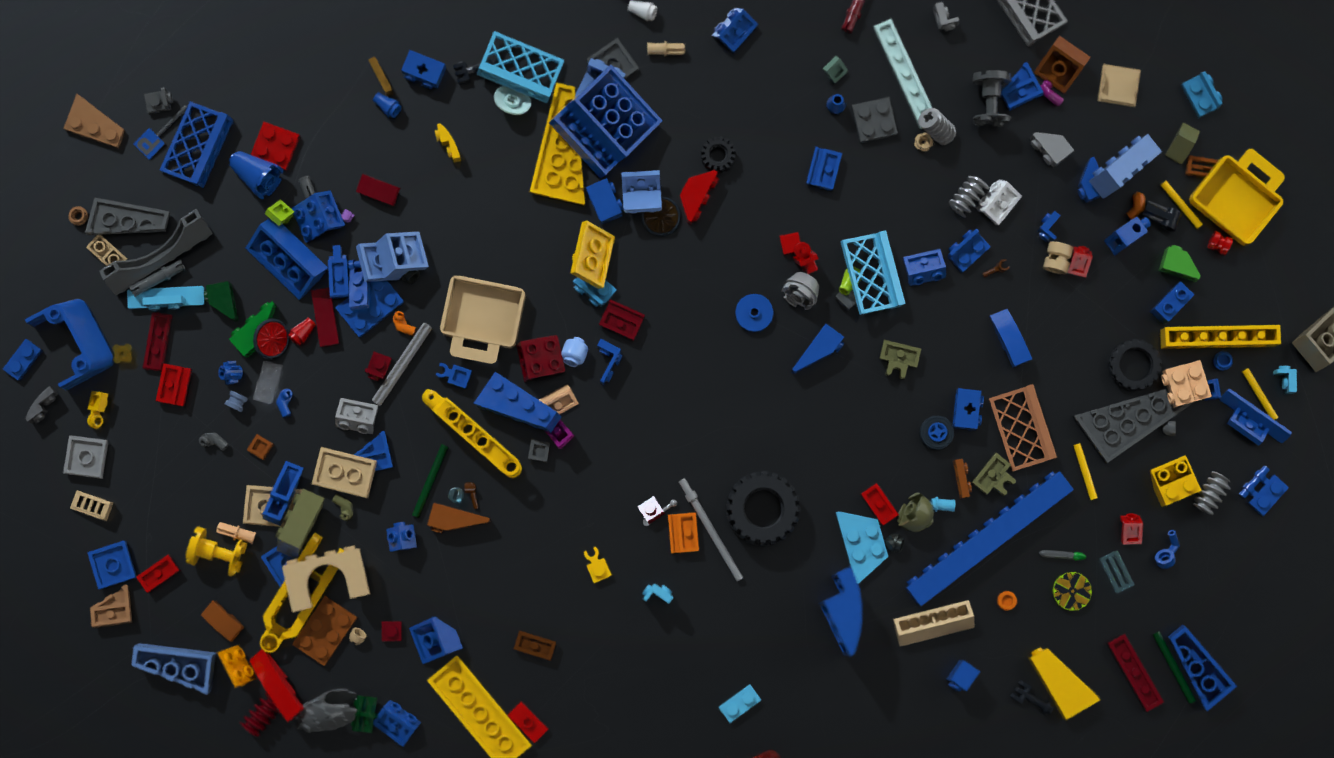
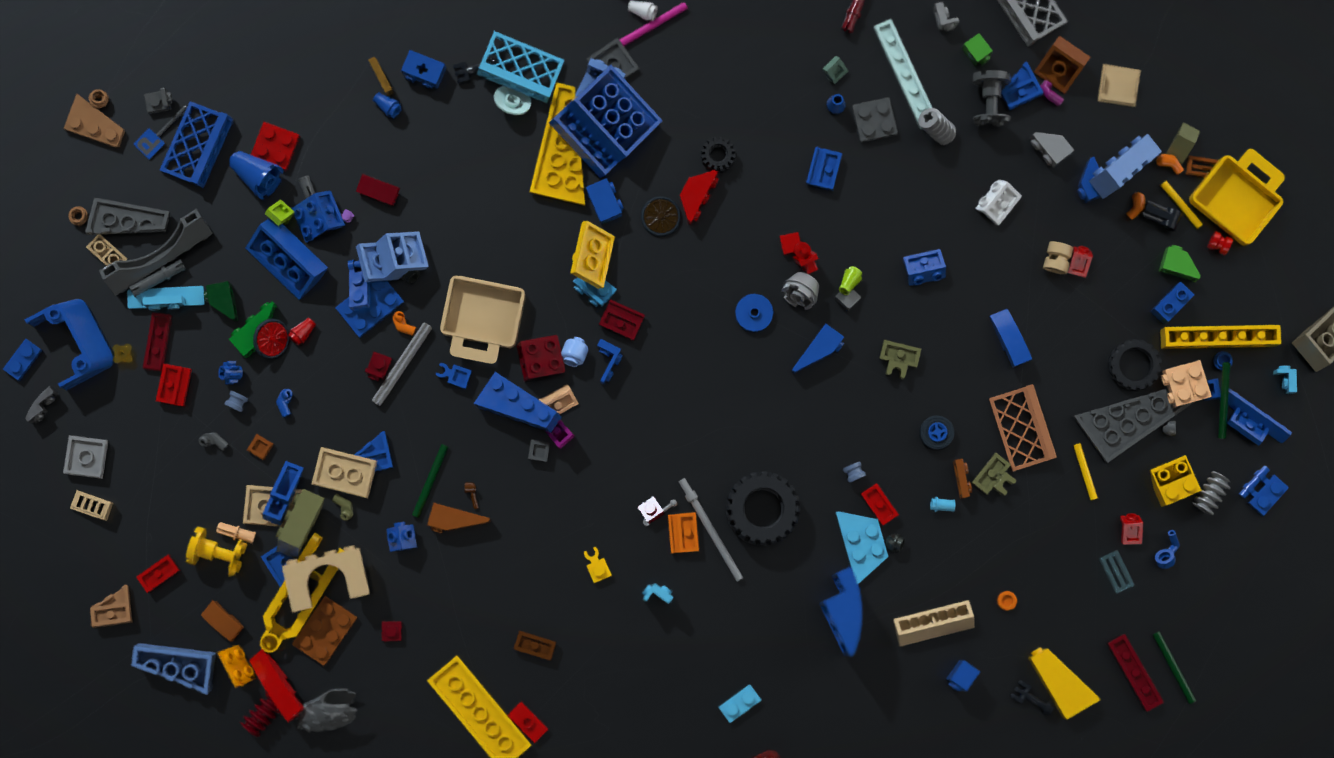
yellow plate [87,391,108,429] -> none
blue plate [87,540,137,589] -> none
clear slope [253,361,283,404] -> none
dark red tile [311,288,340,347] -> none
blue hinge [328,245,349,299] -> none
light grey bracket [335,398,378,434] -> none
tan hinge [349,628,366,645] -> none
dark green hips [351,695,378,733] -> none
blue bracket [373,700,421,747] -> none
blue slope [409,617,463,664] -> none
yellow piece [422,389,522,478] -> none
yellow slope [435,123,462,162] -> none
clear light blue hinge [448,487,464,503] -> none
medium blue bracket [621,170,662,213] -> none
tan axle [648,41,685,57] -> none
blue bracket [712,8,758,52] -> none
medium azure fence [840,230,905,315] -> none
olive cylinder [897,493,934,532] -> none
blue brick [905,471,1074,607] -> none
tan plate [914,133,933,152] -> none
blue bracket [947,228,991,273] -> none
light grey piece [948,176,990,218] -> none
blue brick [953,388,984,431] -> none
reddish brown hand [982,259,1010,277] -> none
blue bracket [1038,211,1061,242] -> none
dark grey piece [1039,550,1086,561] -> none
tile [1052,572,1092,611] -> none
blue torso [1104,216,1151,255] -> none
blue wedge [1168,625,1237,711] -> none
dark azure bracket [1181,71,1223,118] -> none
yellow bar [1242,368,1278,420] -> none
none -> medium nougat plate [89,89,108,108]
none -> dark pink bar [620,2,688,46]
none -> sand blue wheel [843,461,866,483]
none -> bright green brick [962,33,993,66]
none -> orange arm [1156,154,1184,175]
none -> dark green bar [1218,362,1230,439]

